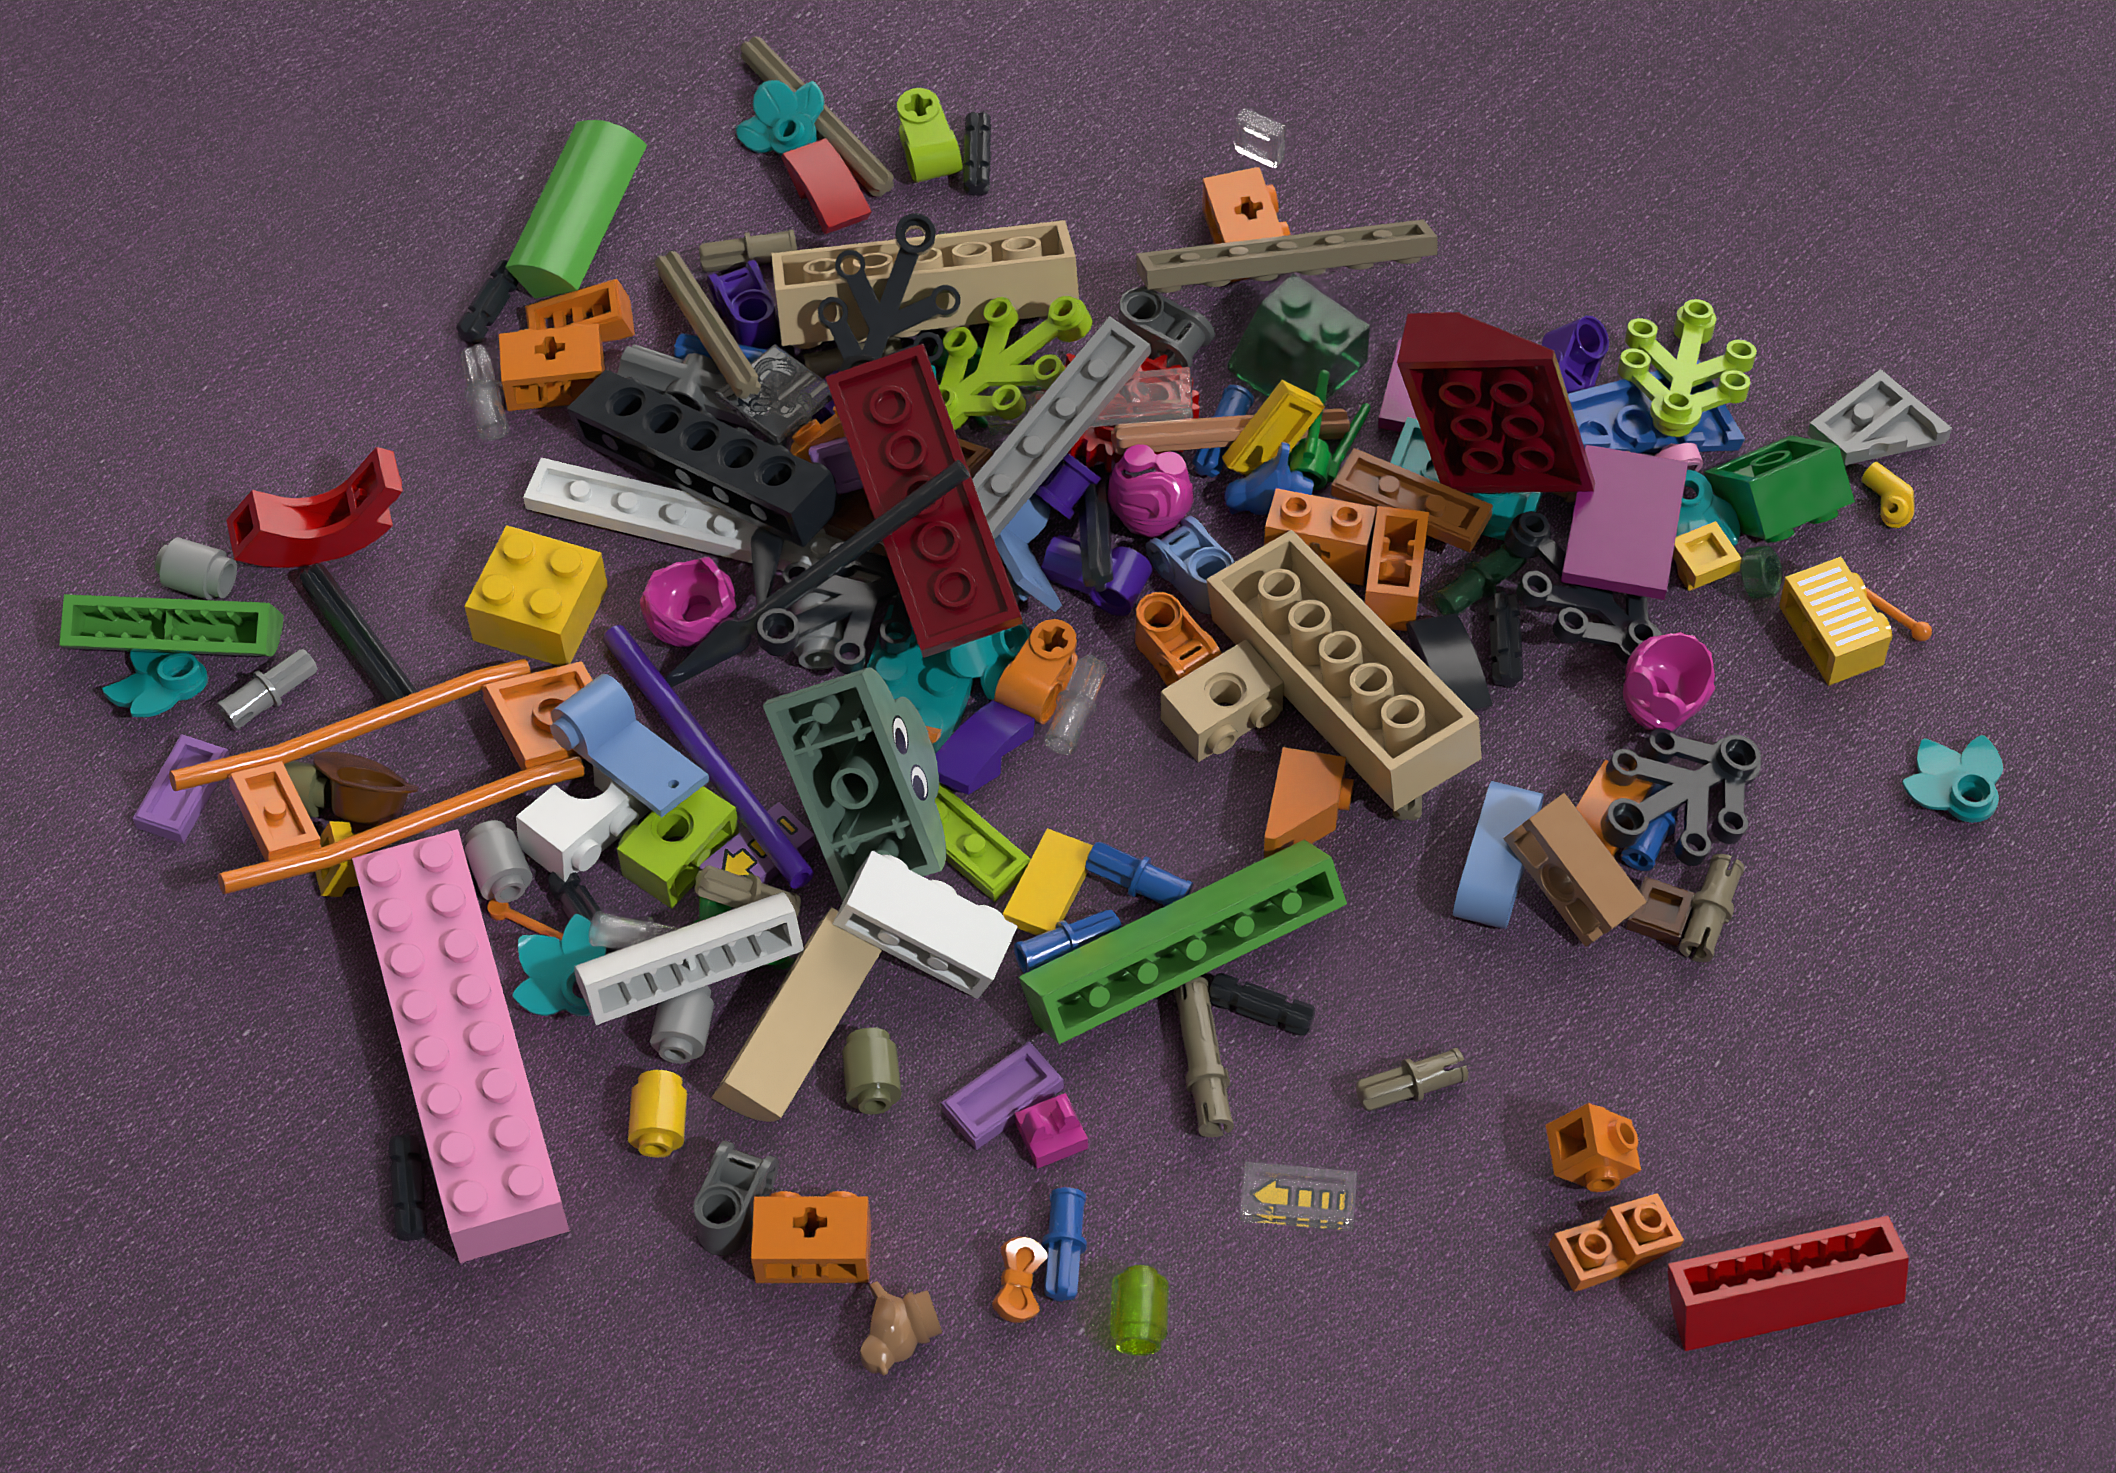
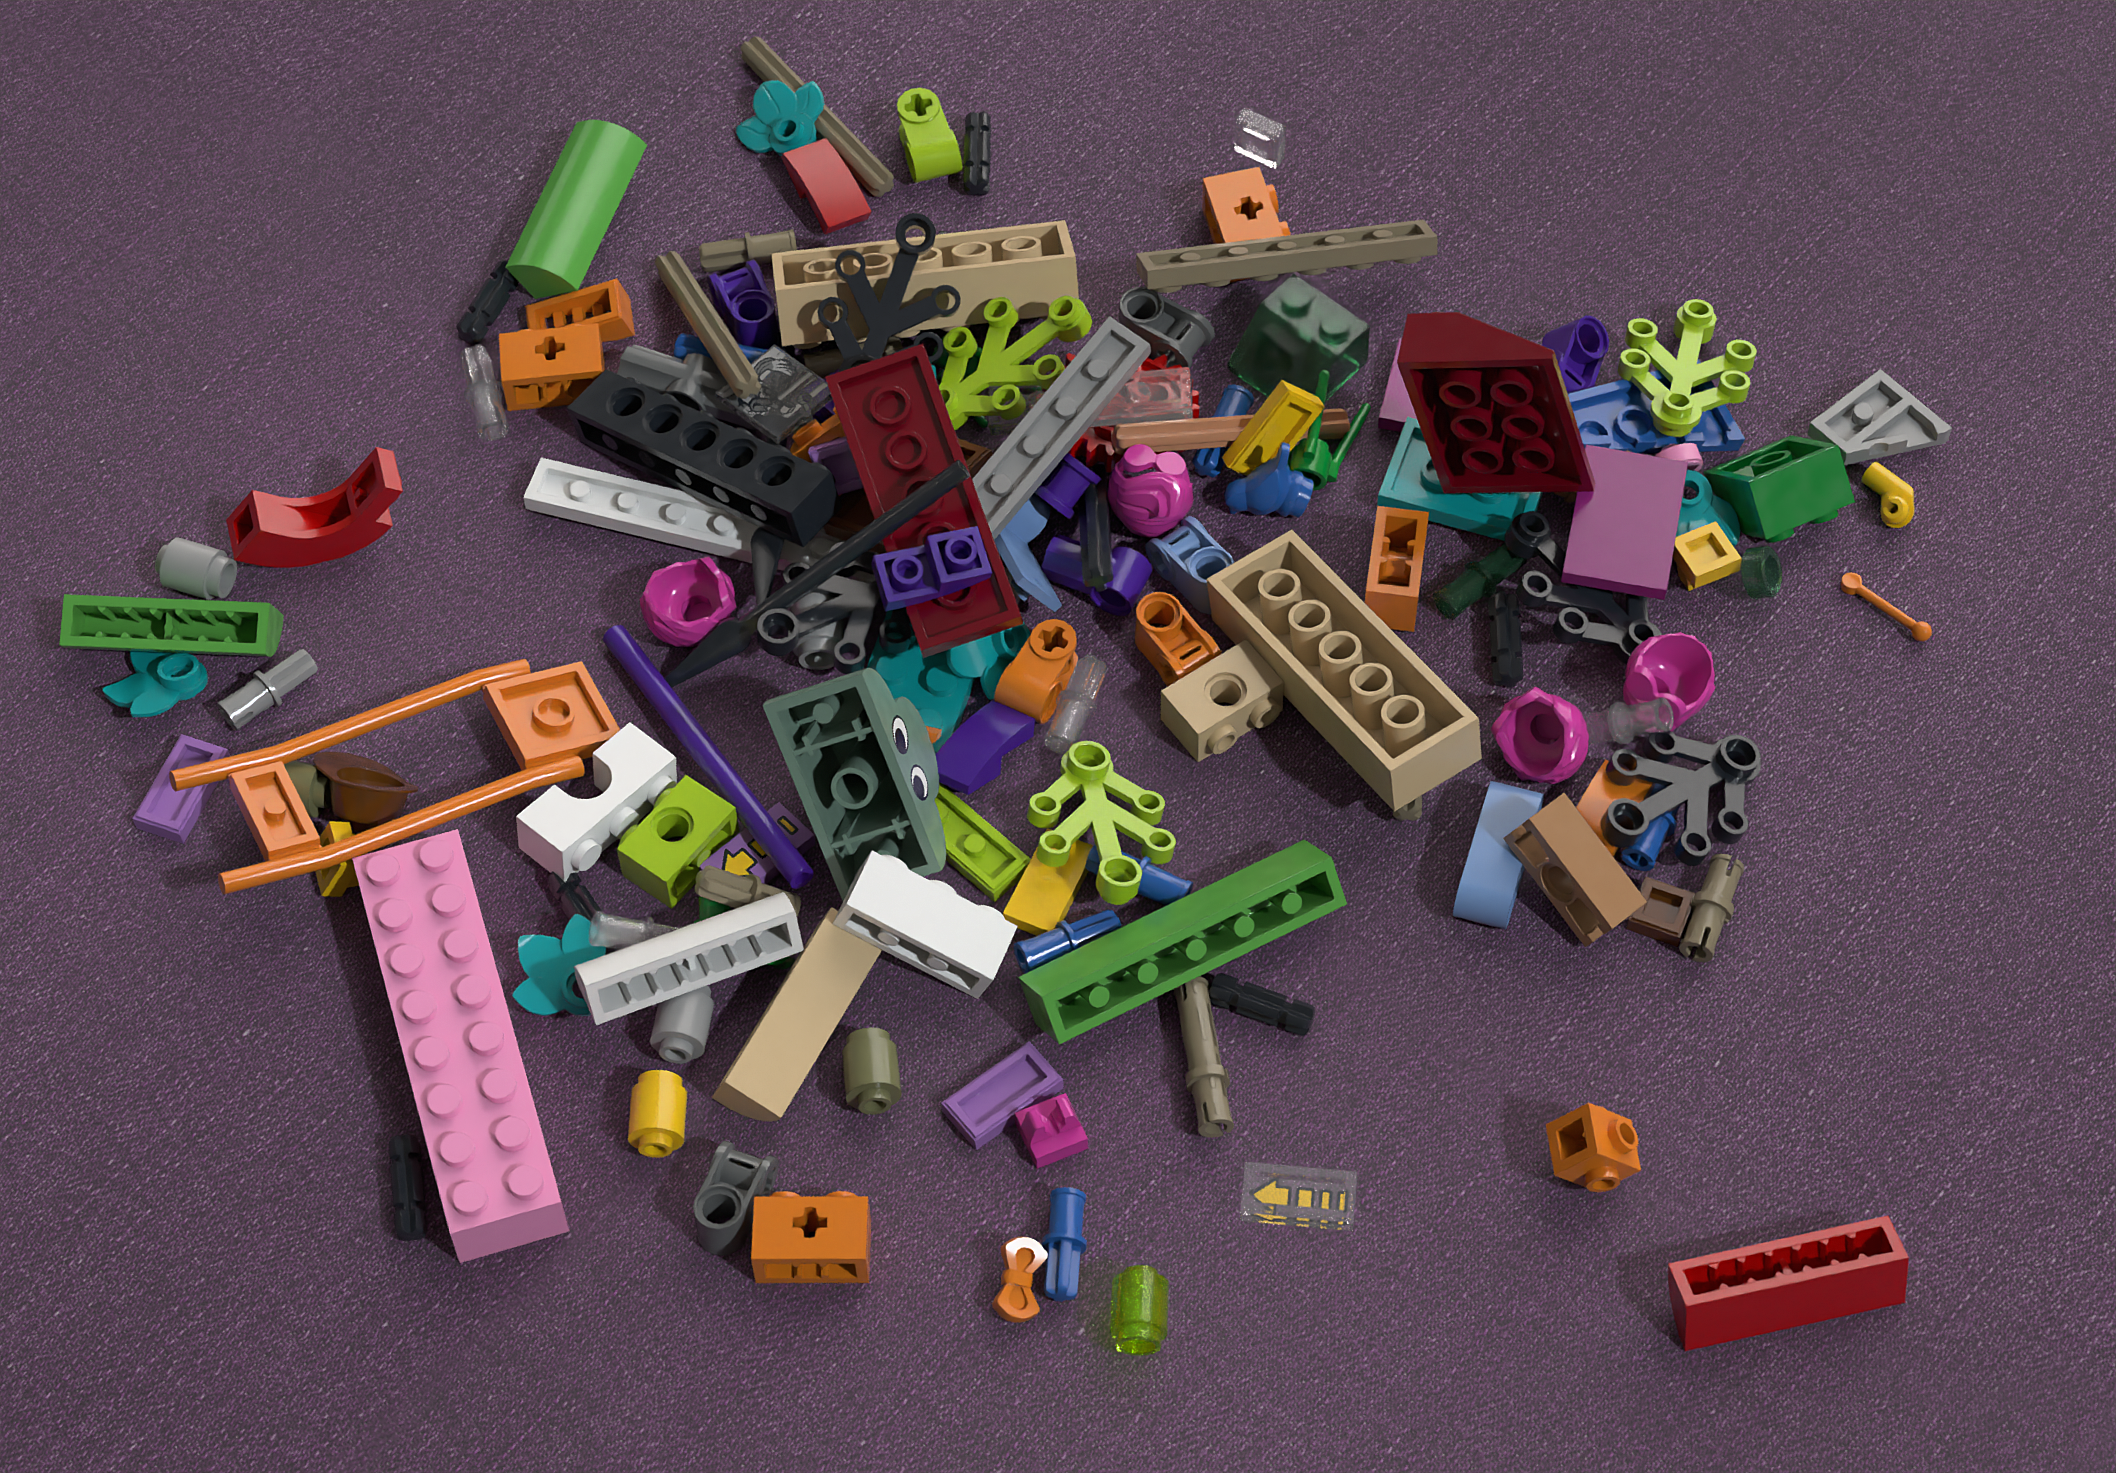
black axle [300,563,418,719] -> none
yellow brick [464,525,608,666] -> none
light grey brick [465,820,533,903] -> none
orange hinge [488,898,563,940] -> none
medium blue door [550,674,709,818] -> none
medium nougat animal [860,1281,943,1376] -> none
orange brick [1264,488,1377,586] -> none
orange slope [1264,747,1354,859] -> none
dark orange tile [1331,448,1493,553] -> none
dark tan axle [1356,1048,1468,1111] -> none
black slope [1406,613,1493,713] -> none
orange slope [1548,1193,1684,1292] -> none
yellow brick [1779,557,1892,686] -> none
teal plate [1902,735,2003,823] -> none
none -> dark purple slope [871,526,992,612]
none -> lime plant [1027,741,1176,905]
none -> dark pink hair [1491,687,1589,784]
none -> clear axle [1582,698,1674,746]

